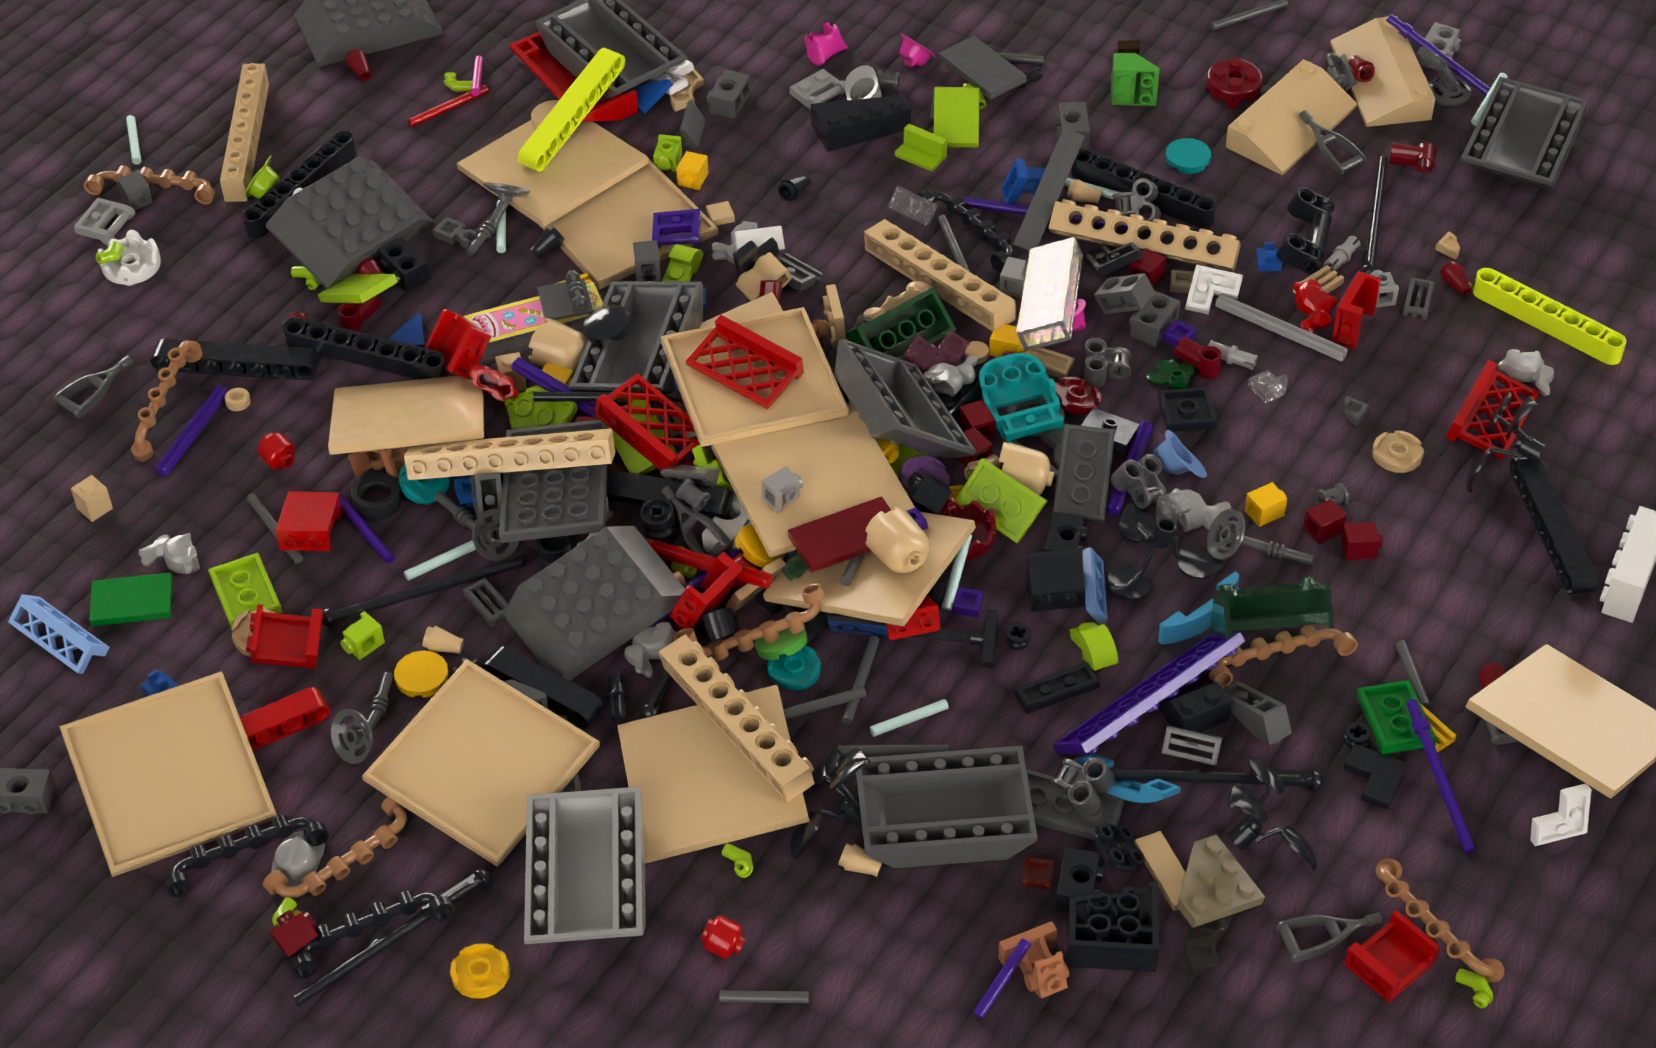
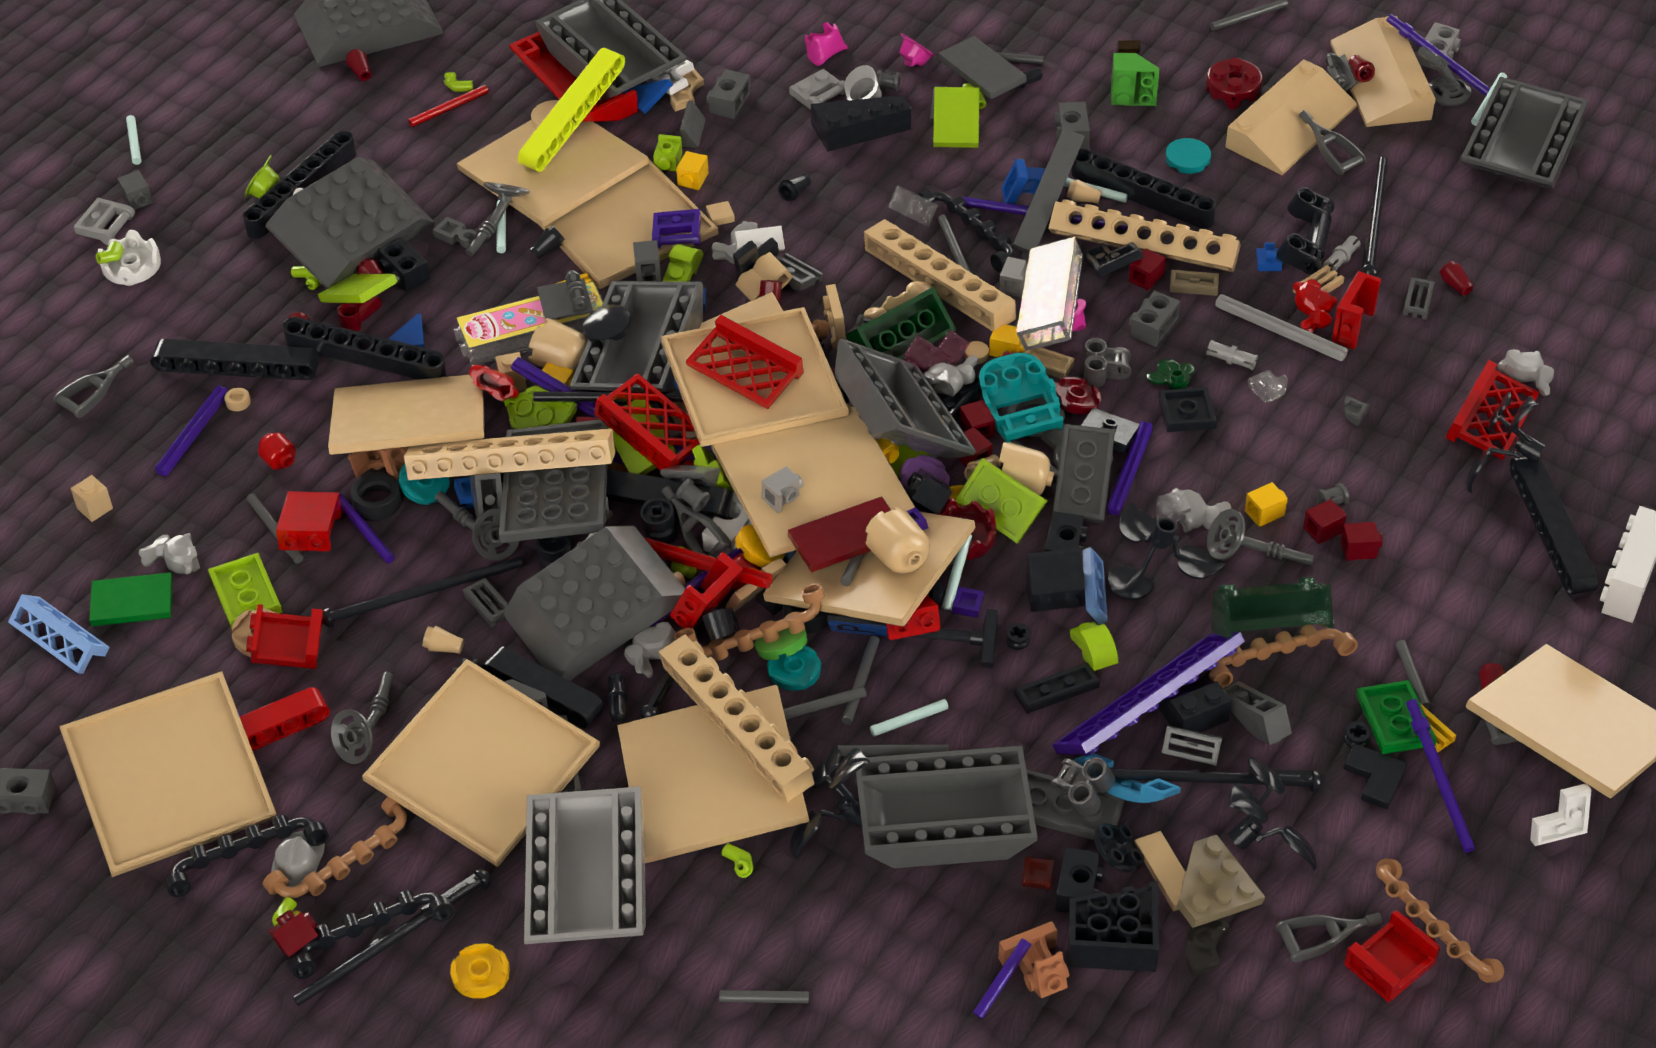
medium nougat bar [84,165,215,205] -> none
medium nougat bar [131,340,203,462] -> none
blue tile [140,669,178,696] -> none
tan brick [220,63,269,202] -> none
lime brick [340,611,385,660] -> none
yellow tile [394,650,449,698] -> none
light aqua bar [404,540,476,581] -> none
red panel [424,309,492,380] -> none
dark pink bar [471,56,484,96] -> none
red head [700,915,746,959] -> none
clear green arm [782,553,809,581] -> none
tan cone [838,843,882,877] -> none
lime panel [895,124,947,171] -> none
dark grey brick [1094,273,1155,314] -> none
flat silver piece [1111,454,1166,509] -> none
flat silver piece [1112,178,1161,222] -> none
medium blue piece [1153,430,1207,478] -> none
dark azure slope [1158,571,1239,645] -> none
dark purple tile [1162,320,1197,347] -> none
dark red piece [1174,337,1222,379] -> none
white tile [1185,265,1243,314] -> none
light grey brick [1369,270,1399,308] -> none
tan tile [1372,431,1424,473] -> none
dark red piece [1389,143,1437,173] -> none
tan tile [1435,232,1460,260] -> none
lime arm [1456,968,1493,1008] -> none
neon yellow beam [1473,268,1626,365] -> none

